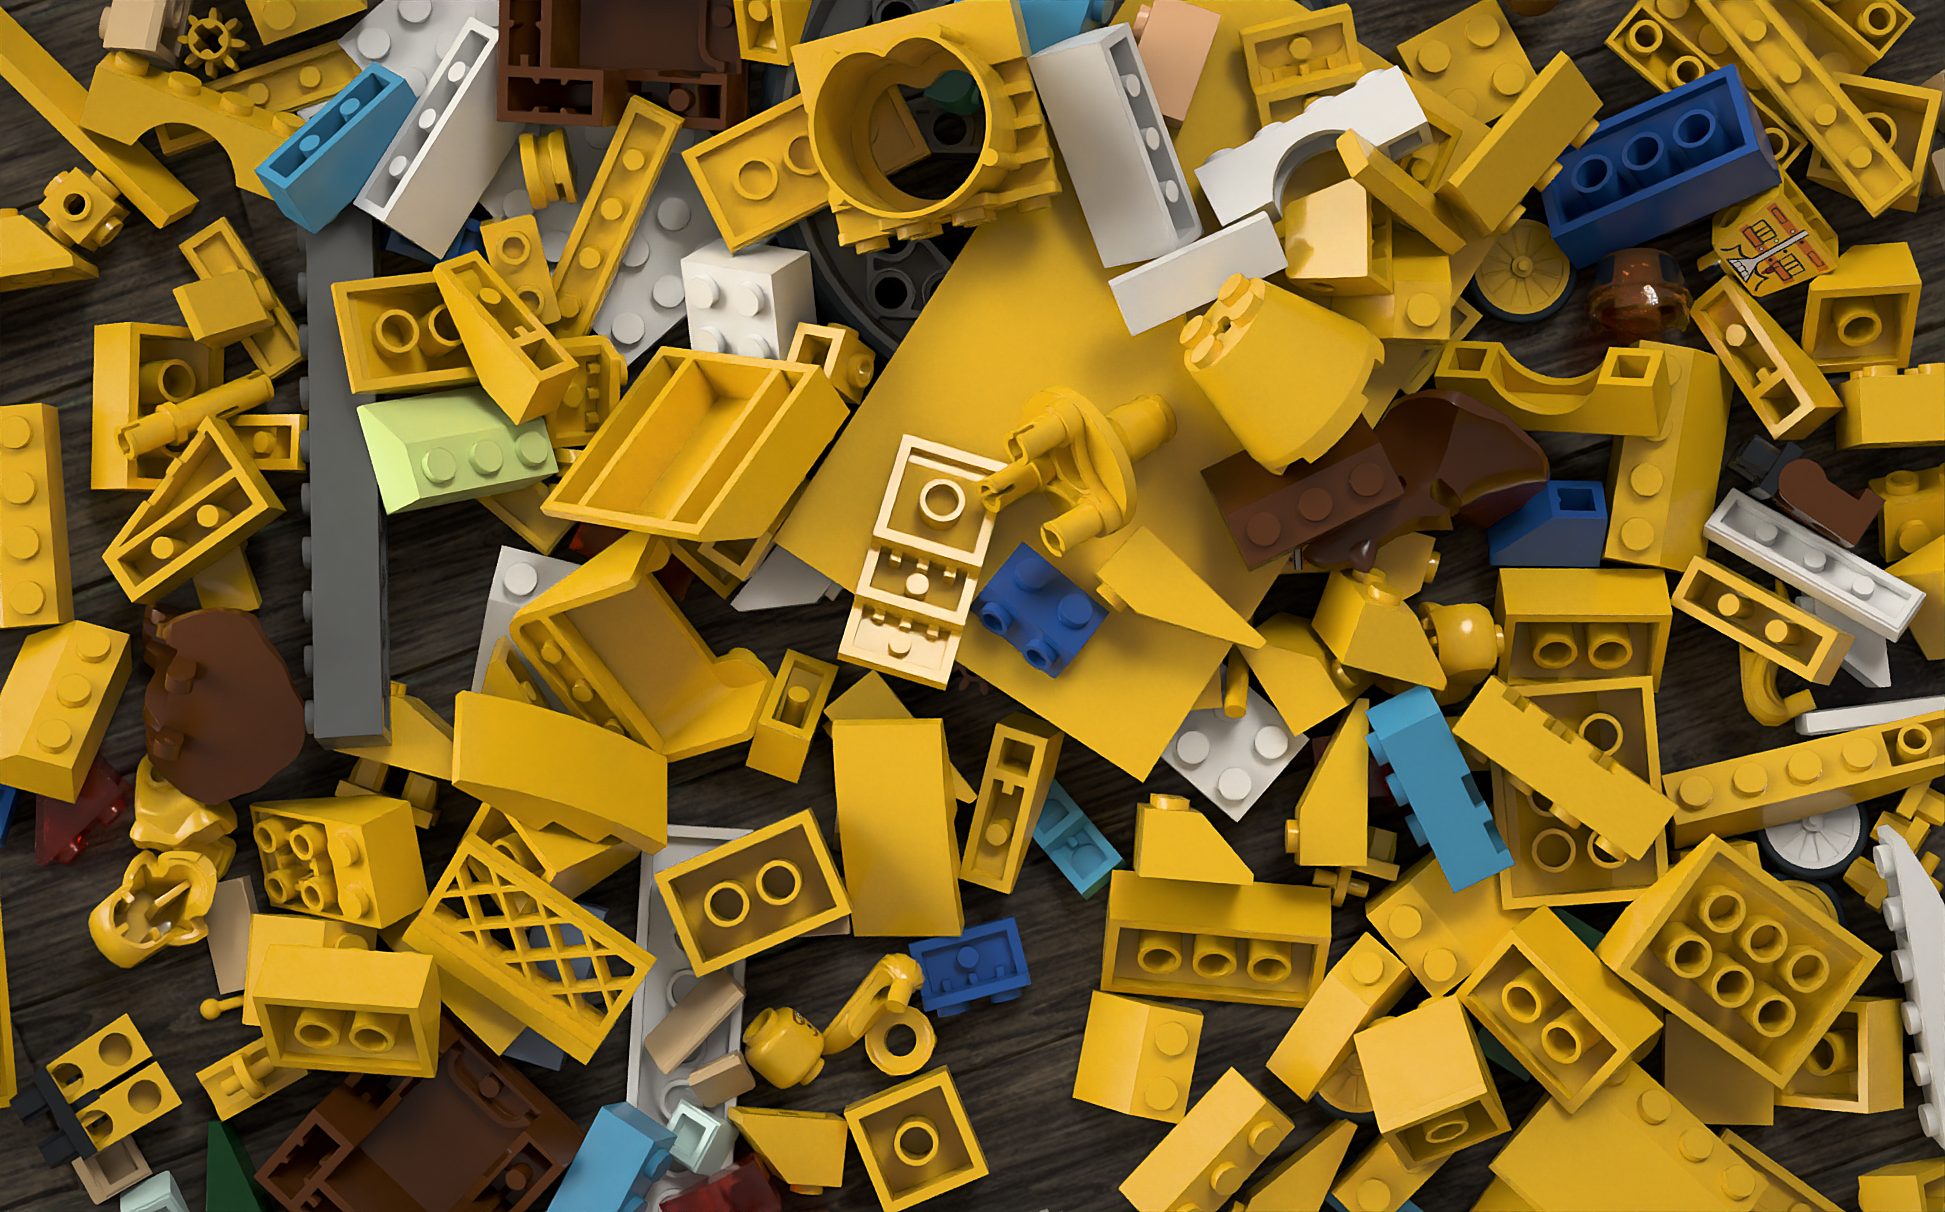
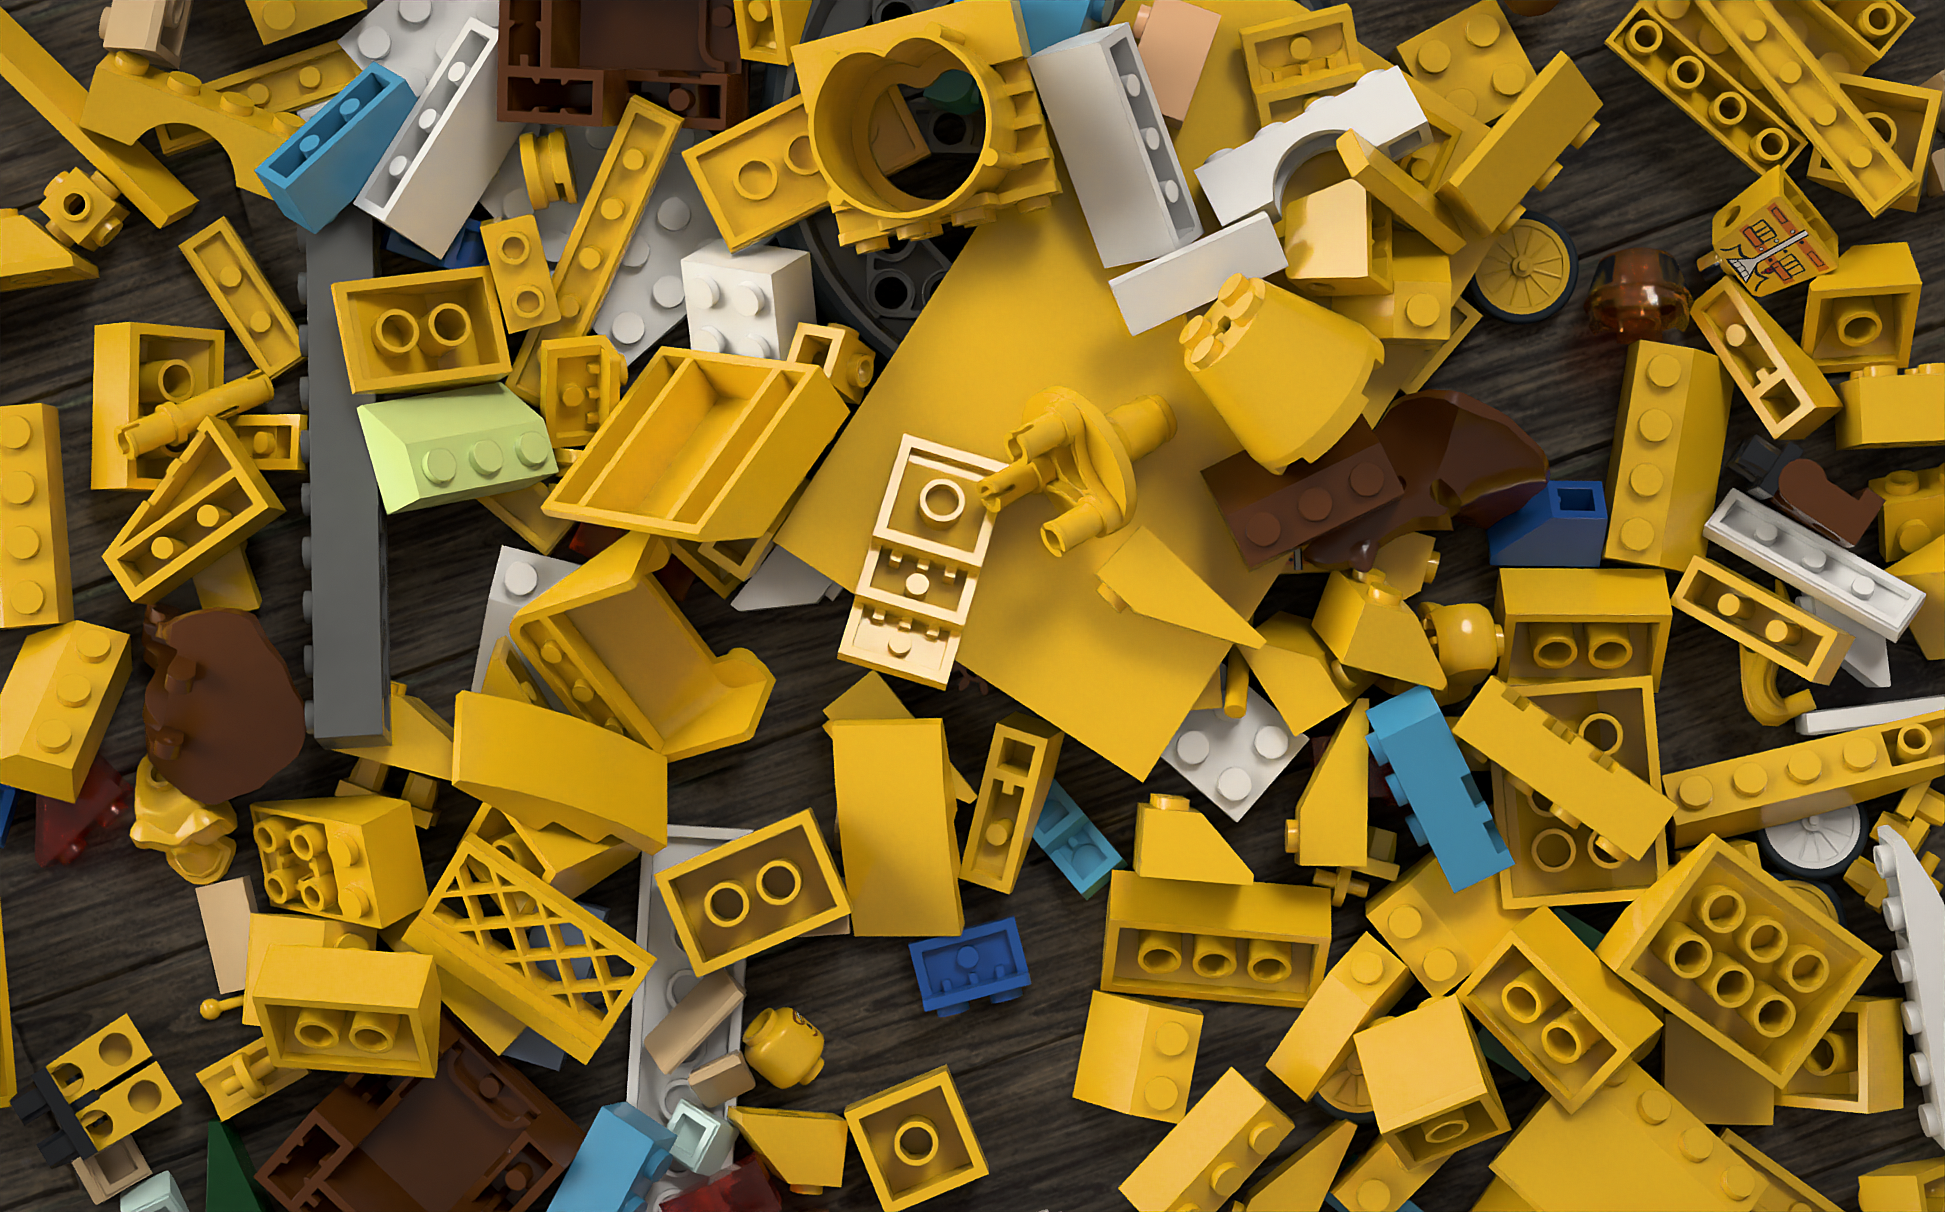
yellow head [88,849,218,968] -> none
yellow slope [172,268,279,350] -> none
yellow gear [177,7,250,79] -> none
yellow slope [432,250,580,426] -> none
yellow slope [745,649,839,784] -> none
yellow piece [822,953,925,1055] -> none
yellow piece [865,1006,937,1077] -> none
blue bracket [969,541,1110,678] -> none
yellow arch [1434,340,1672,437] -> none
blue slope [1541,63,1782,270] -> none

